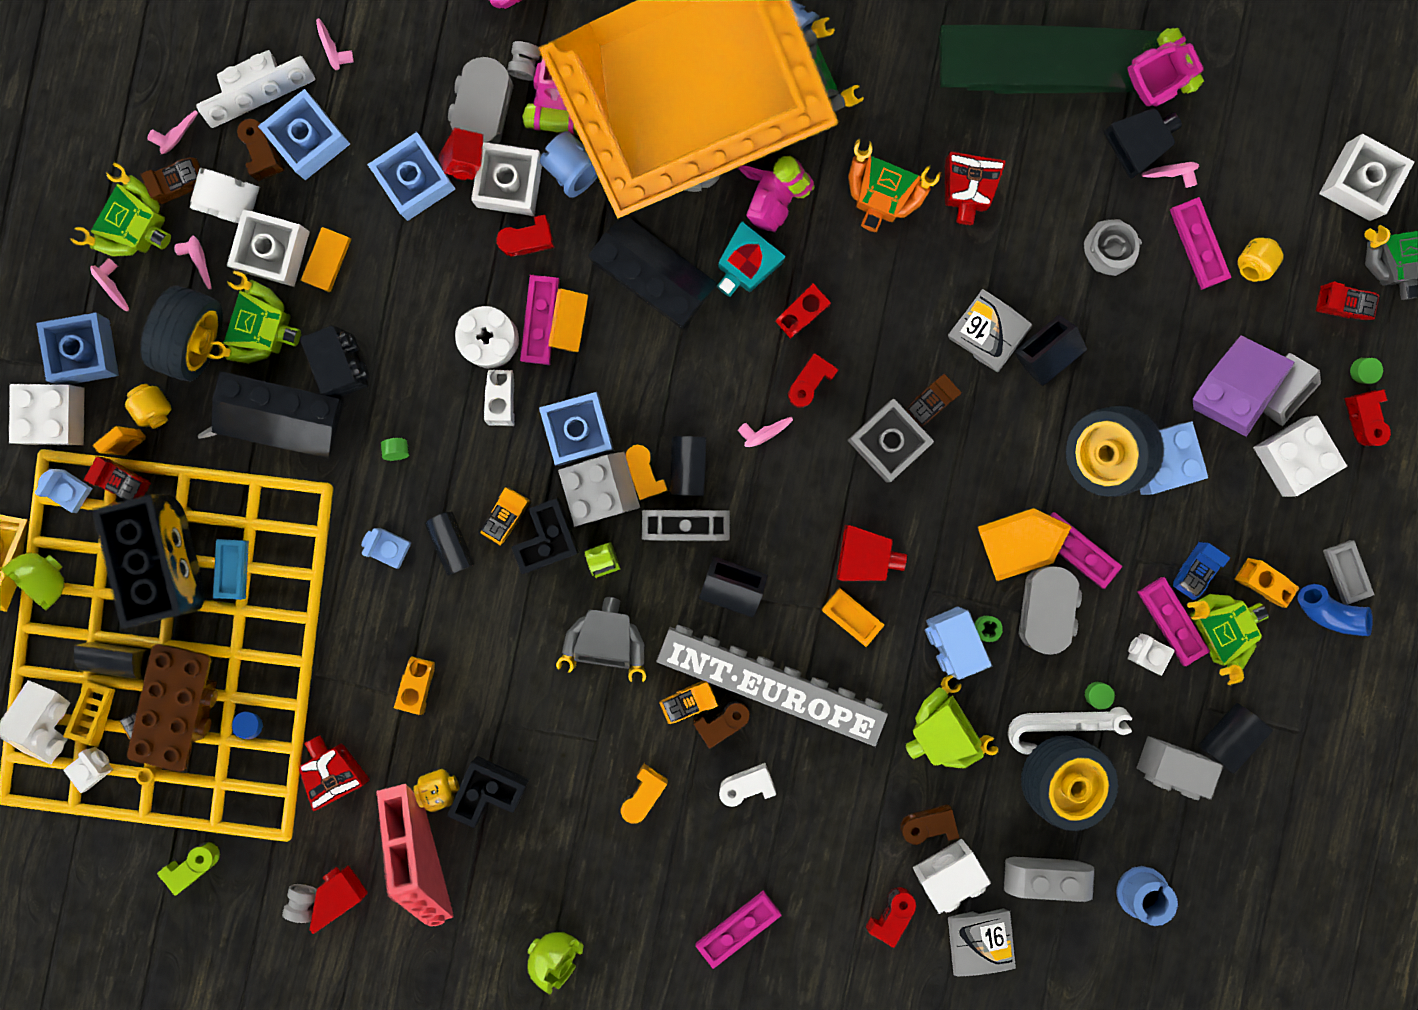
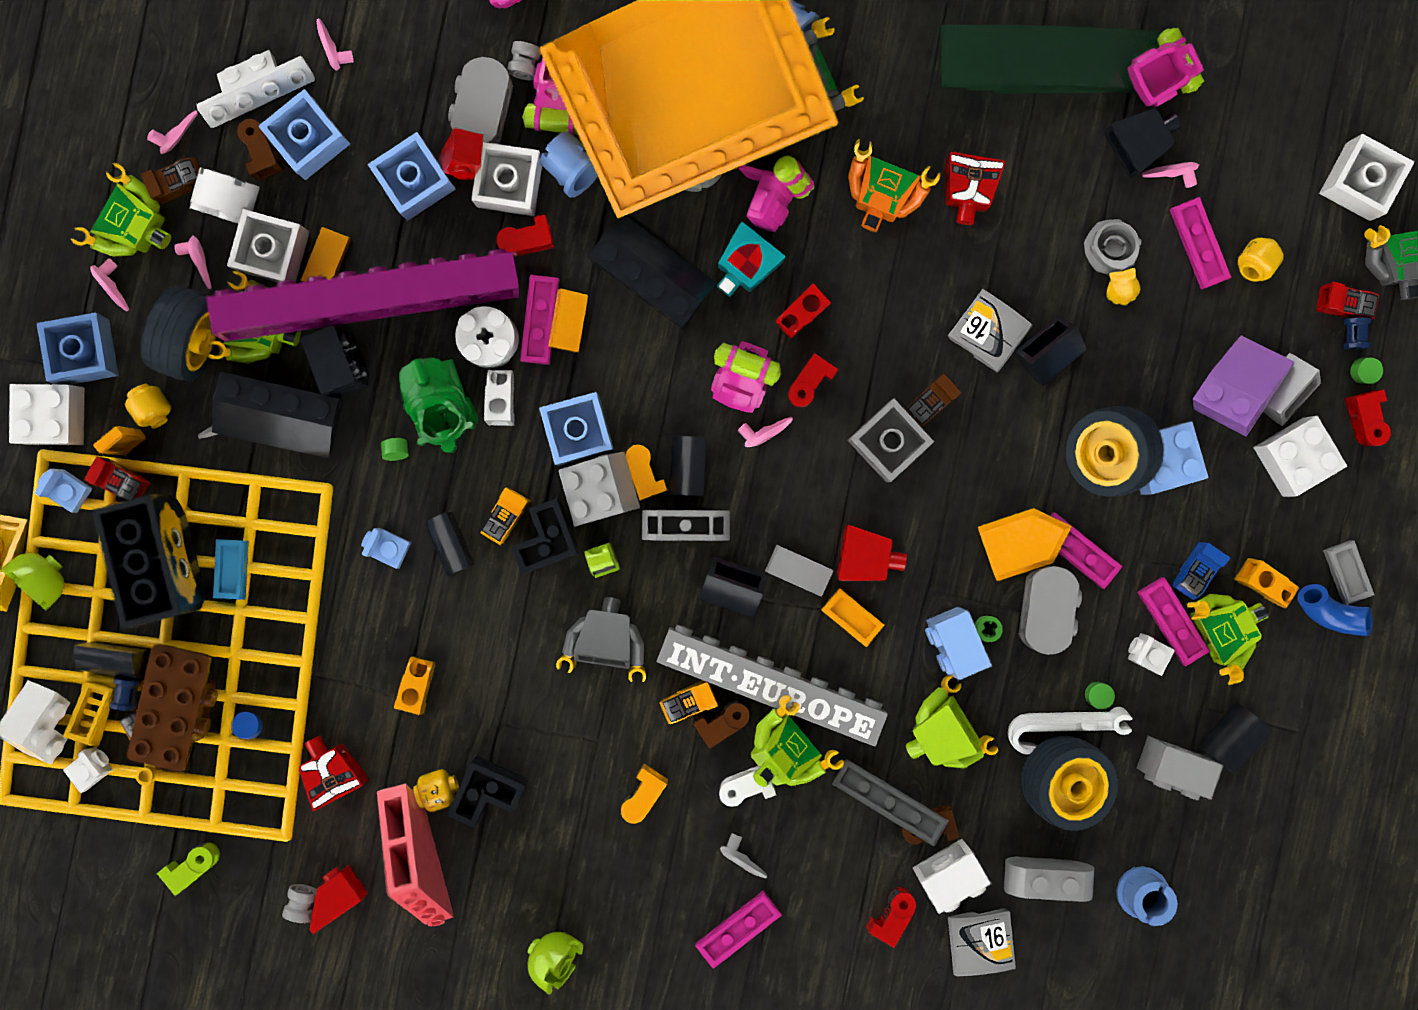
none -> dark blue bush [110,677,142,711]
none -> magenta brick [206,249,519,342]
none -> green helmet [400,358,478,453]
none -> dark pink piece [711,341,781,413]
none -> light grey bar [720,833,767,879]
none -> lime torso [751,695,844,787]
none -> light grey slope [765,545,834,597]
none -> dark grey tile [832,759,949,846]
none -> yellow animal [1107,268,1141,306]
none -> dark blue bush [1343,318,1372,350]

